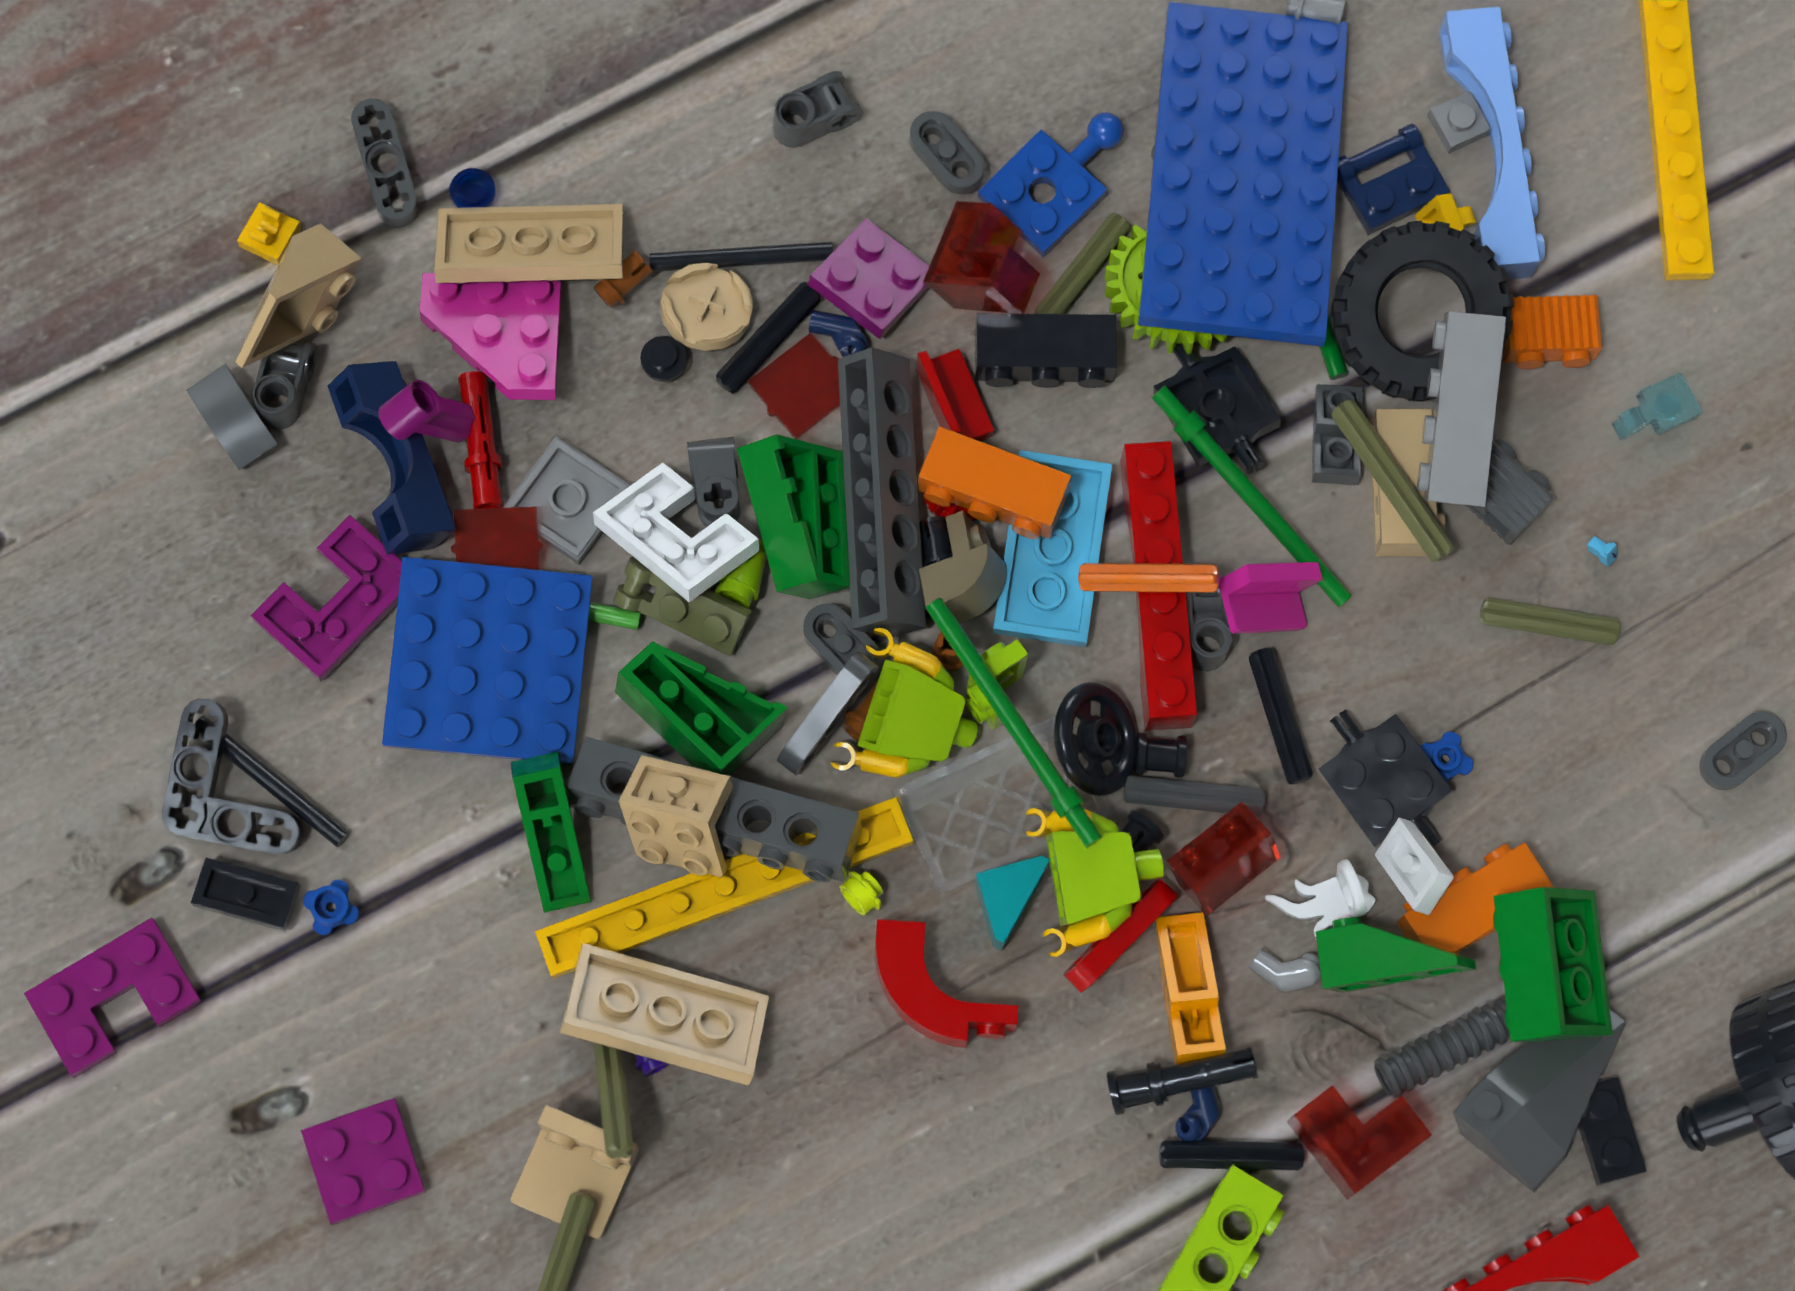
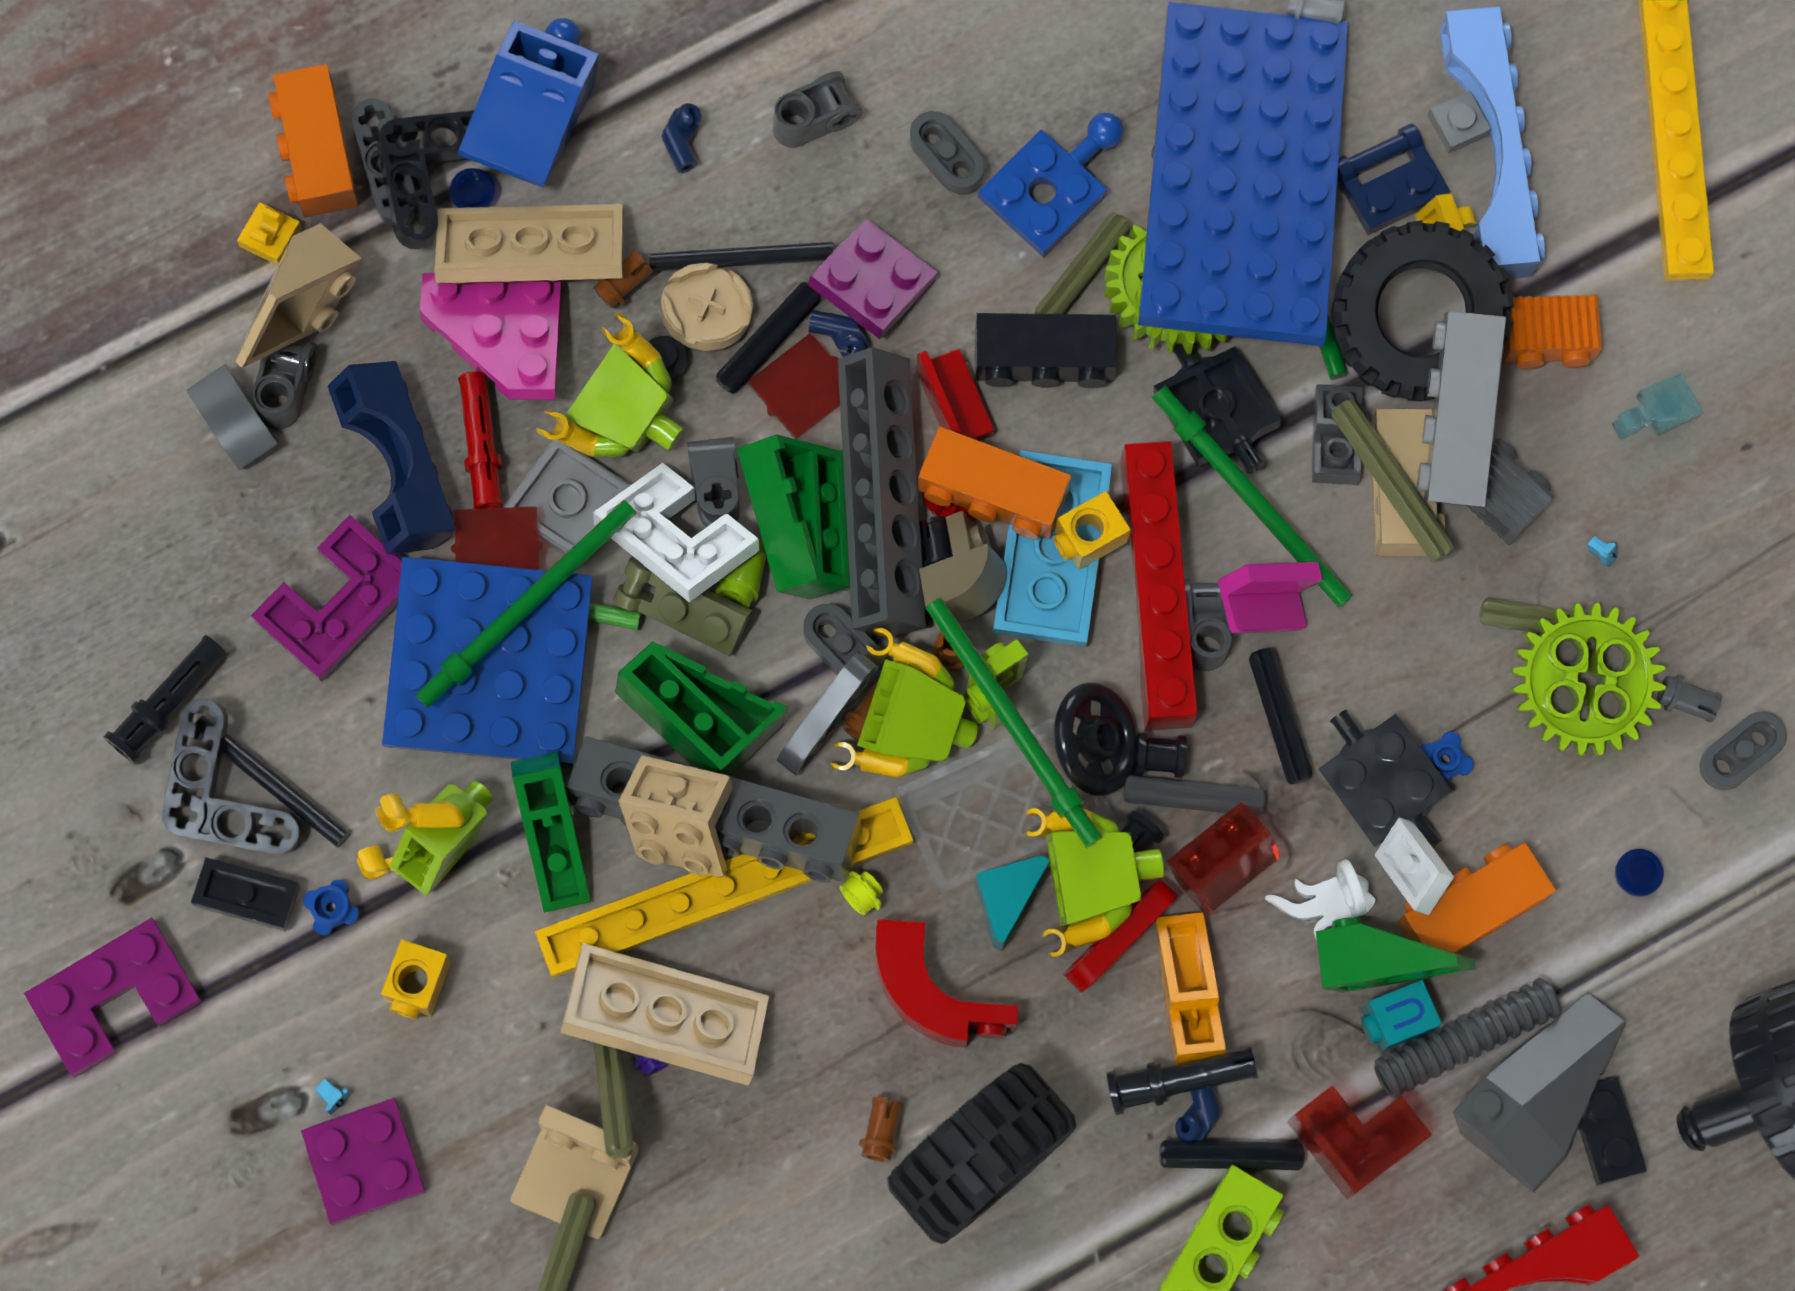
magenta piece [378,380,475,443] -> none
clear red brick [923,201,1040,314] -> none
orange axle [1078,563,1220,593] -> none
light grey arm [1248,948,1321,992] -> none
green slope [1493,887,1613,1042] -> none
none -> black pin [103,635,228,765]
none -> orange brick [268,64,359,218]
none -> medium azure piece [315,1079,351,1115]
none -> lime torso [356,781,493,896]
none -> black beam [377,110,474,250]
none -> yellow brick [381,939,452,1020]
none -> green bar [415,500,637,708]
none -> blue slope [458,18,599,188]
none -> lime torso [536,313,685,457]
none -> dark blue arm [662,103,702,173]
none -> dark orange pin [859,1097,903,1162]
none -> black tyre [887,1063,1076,1244]
none -> yellow brick [1053,491,1131,570]
none -> teal brick [1360,980,1442,1053]
none -> lime gear [1509,603,1666,756]
none -> clear blue plate [1615,849,1664,897]
none -> dark grey pin [1657,675,1722,723]

